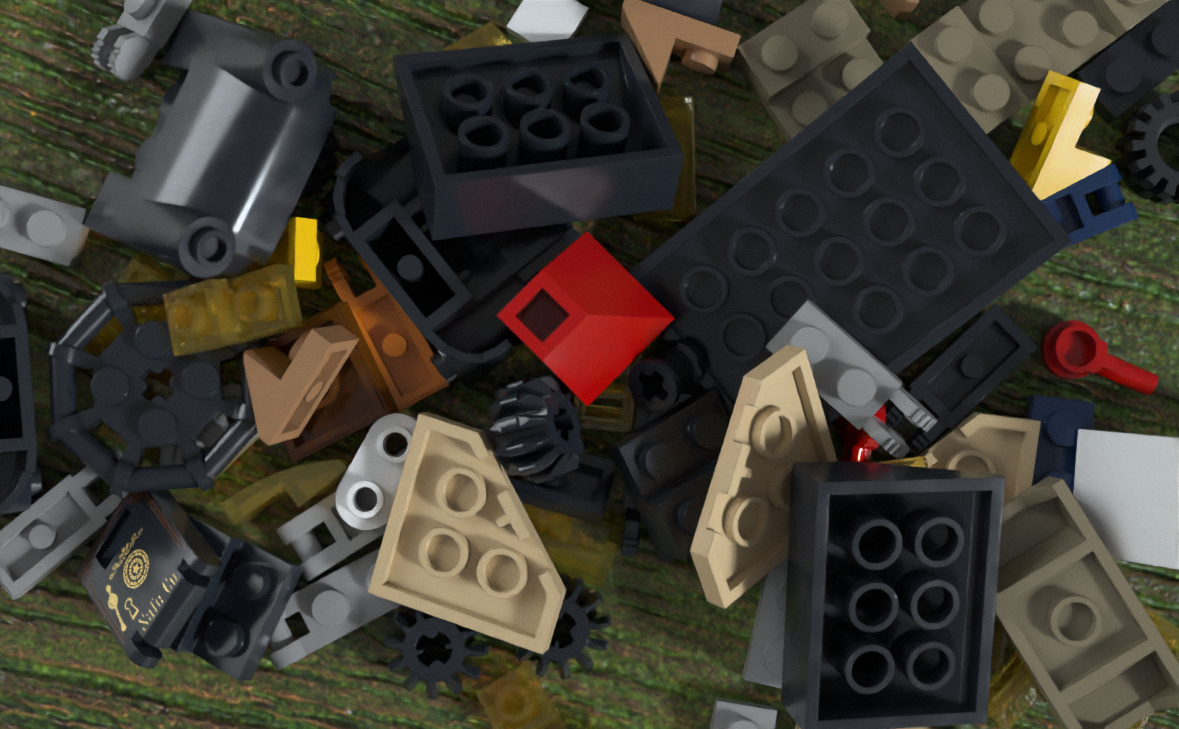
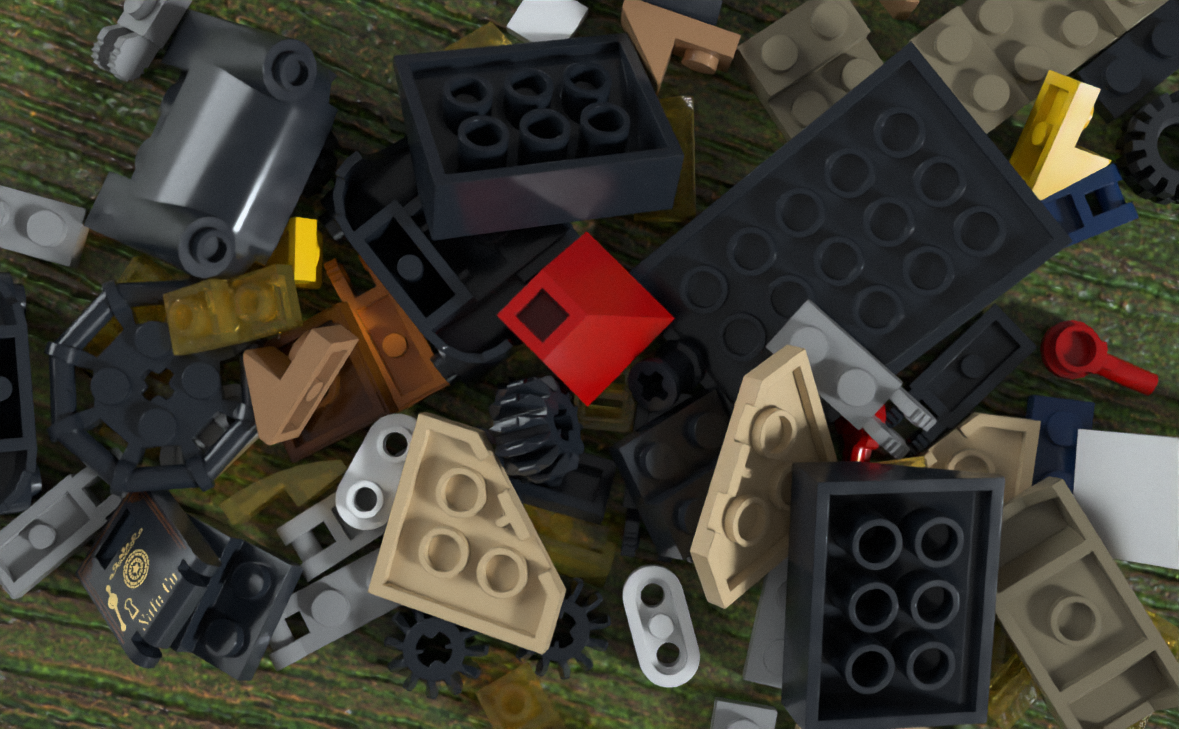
none -> white plate [622,564,700,687]

